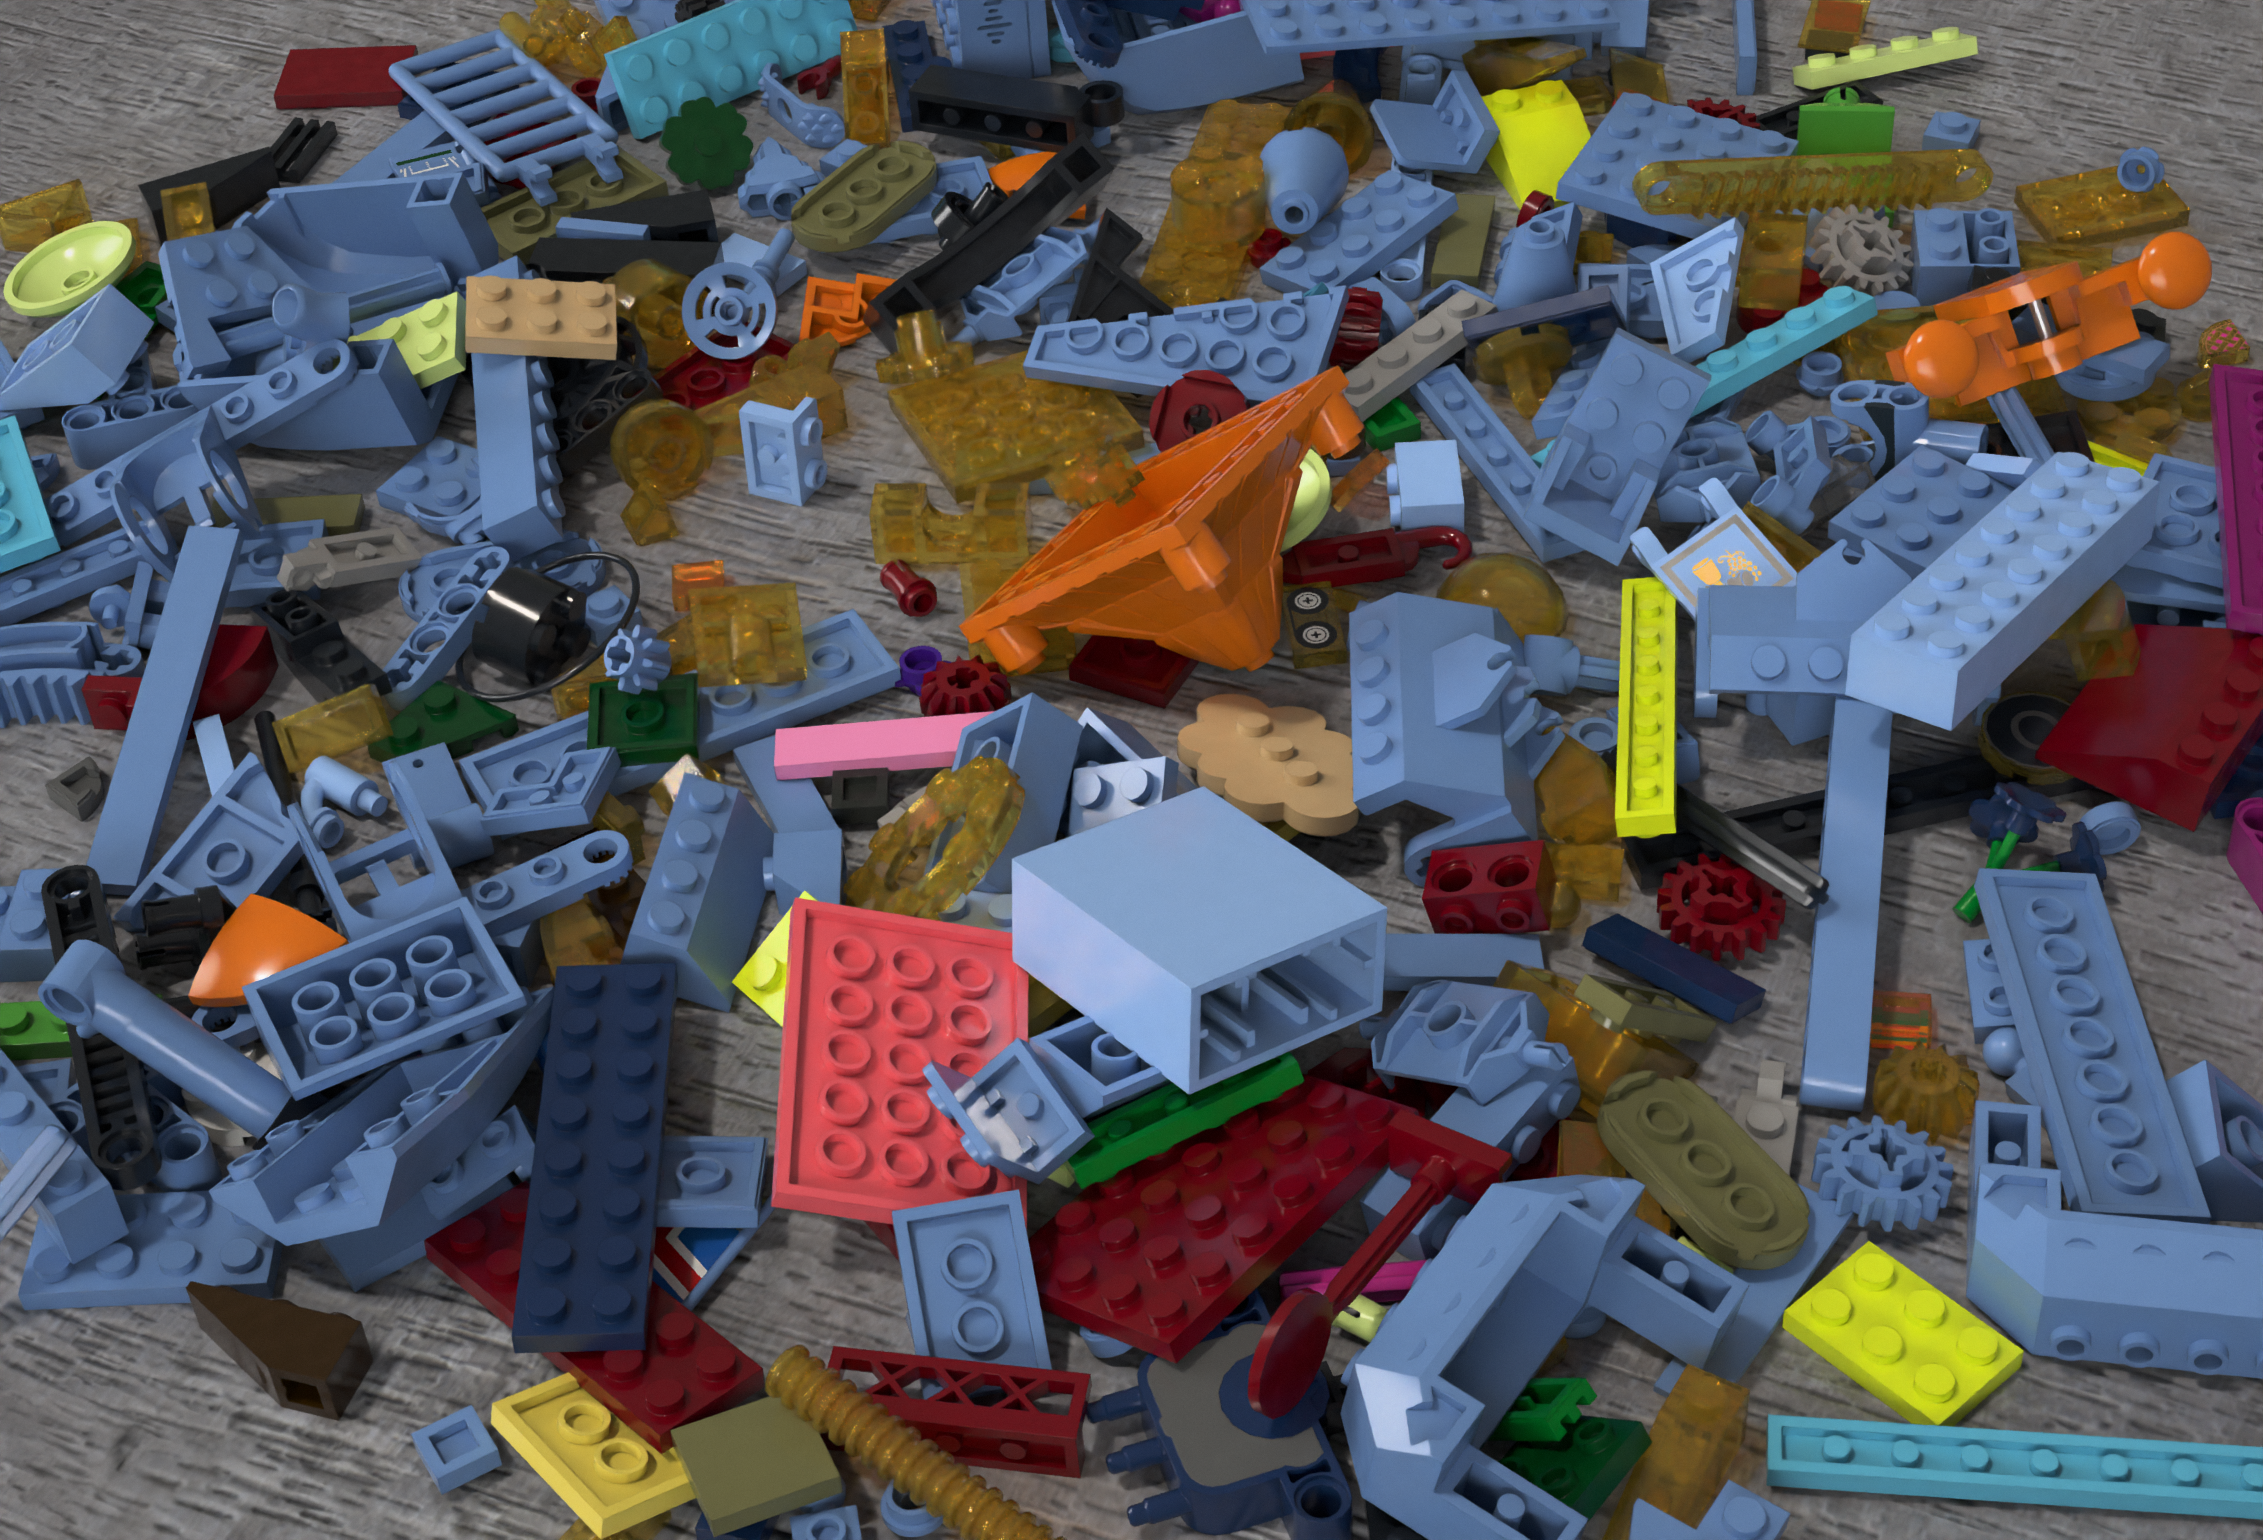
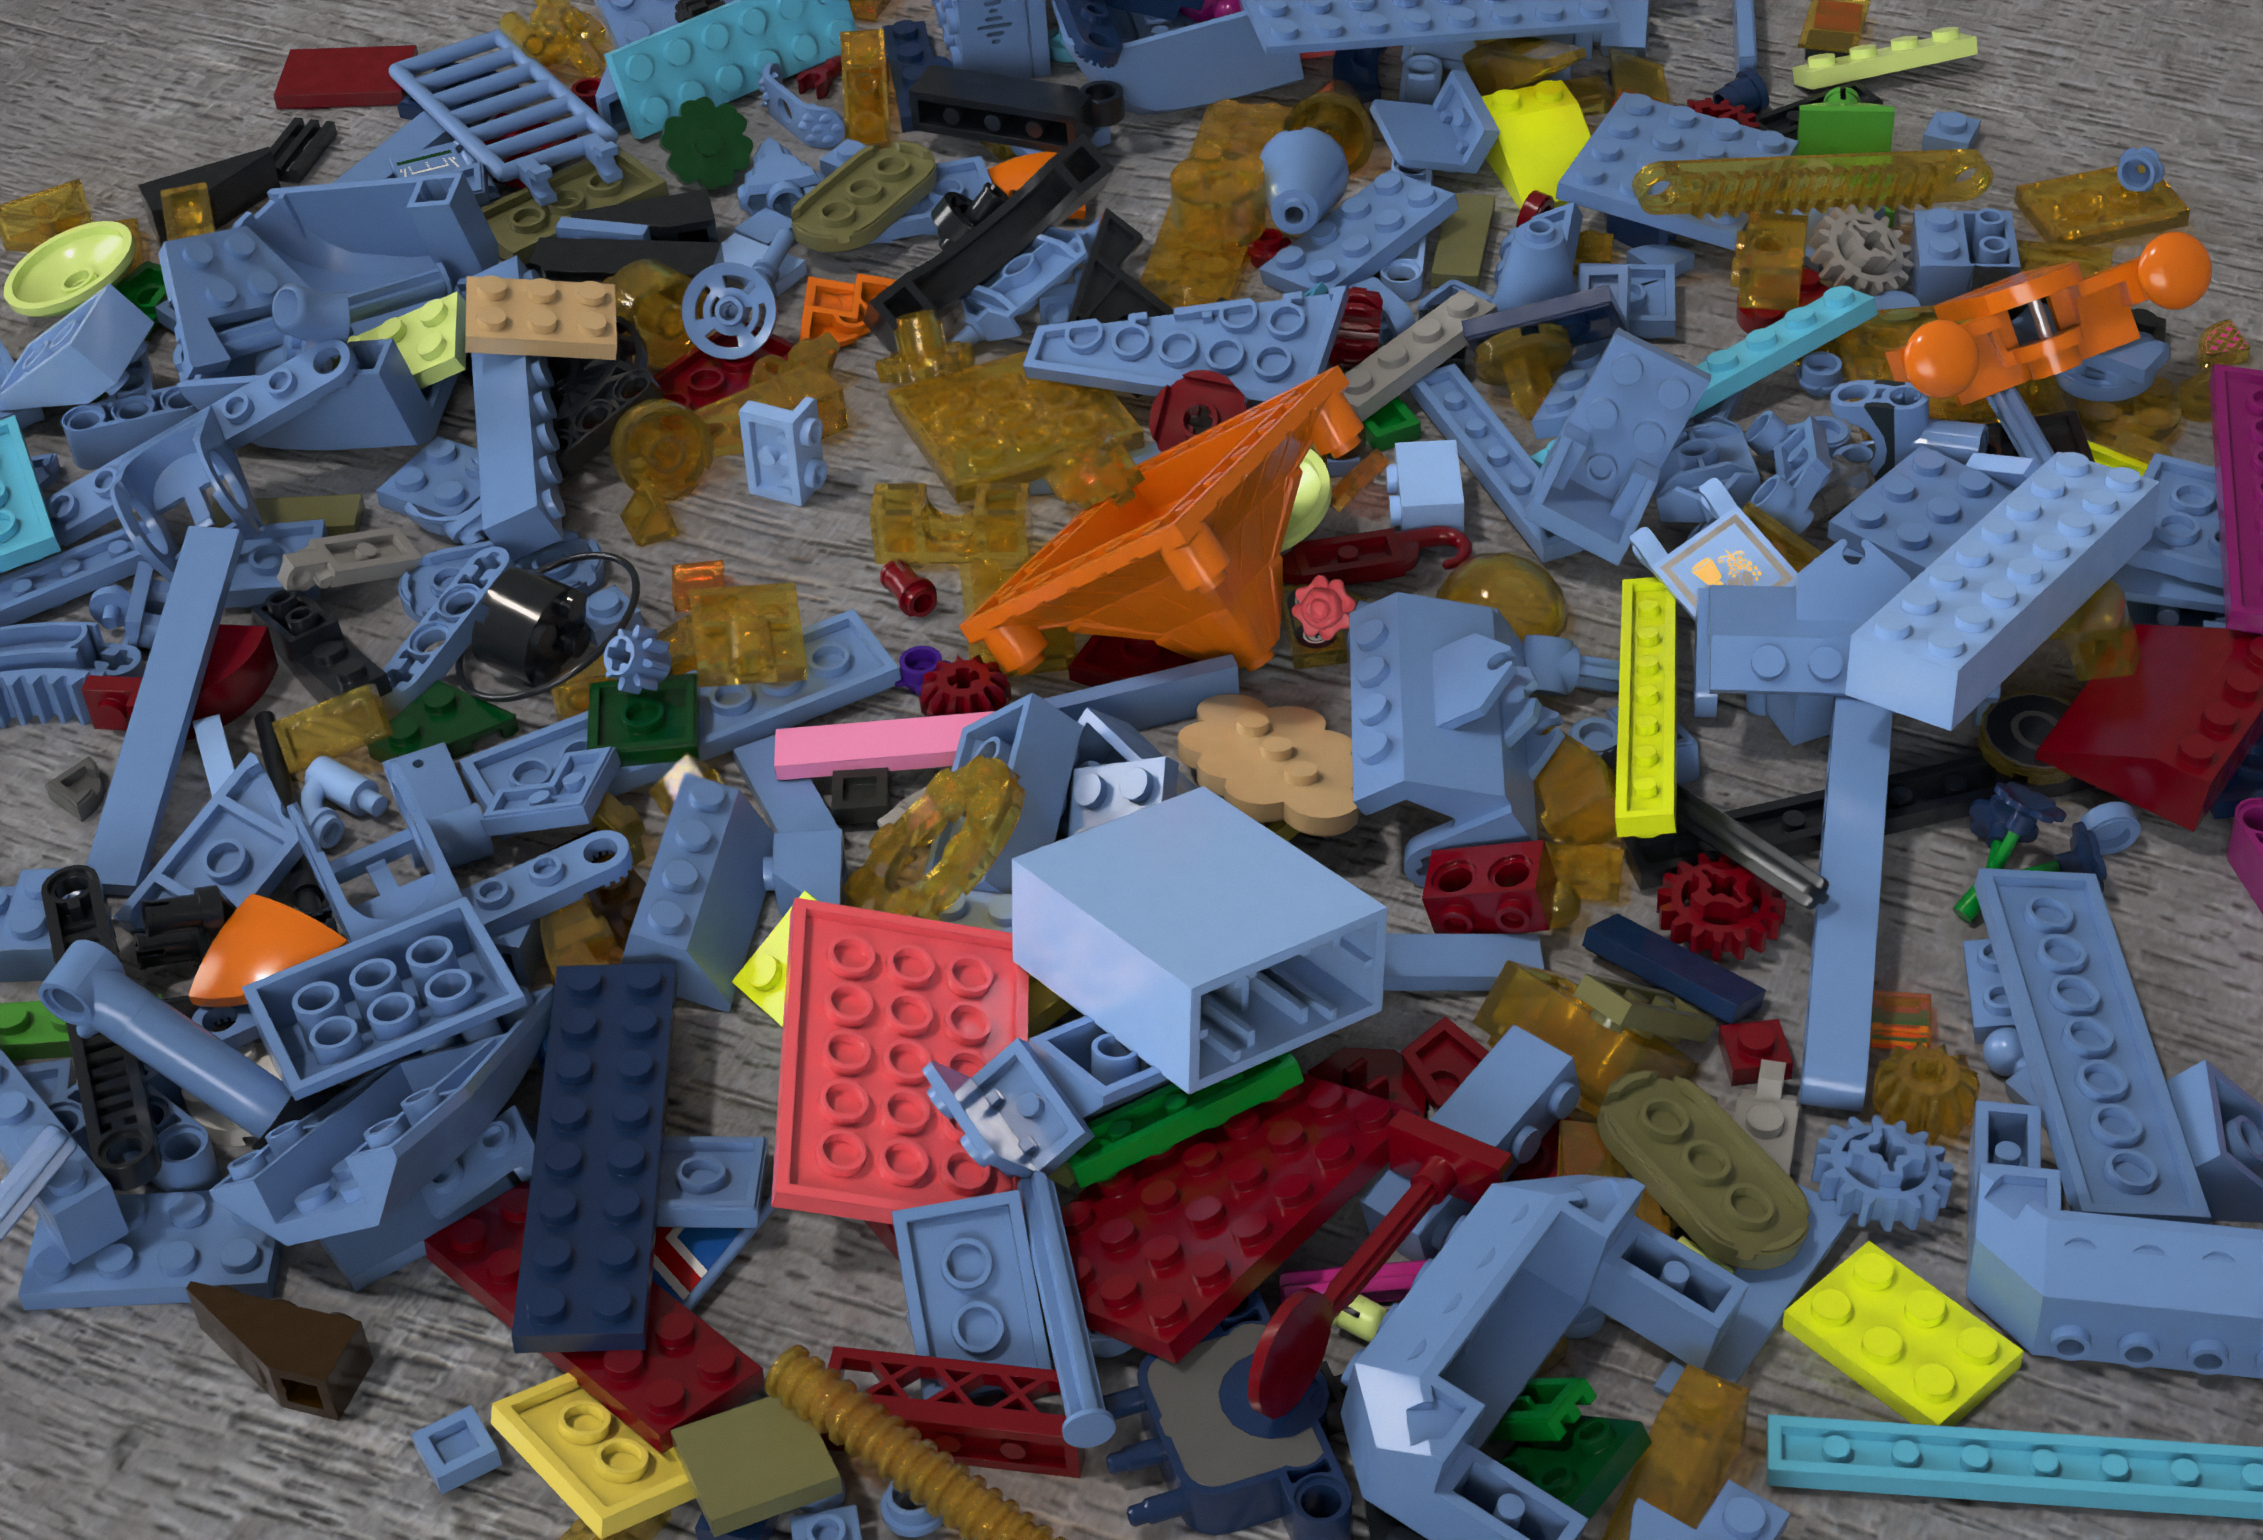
clear yellow tile [592,16,637,68] -> none
medium blue plate [1359,979,1569,1106] -> none
light blue wing [1650,217,1745,363] -> none
none -> medium blue tile [734,207,792,246]
none -> medium blue axle [1017,1171,1116,1448]
none -> medium blue tile [1044,654,1239,731]
none -> coral plant [1292,575,1357,641]
none -> dark blue piece [1713,68,1770,114]
none -> dark red plate [1718,1019,1793,1086]

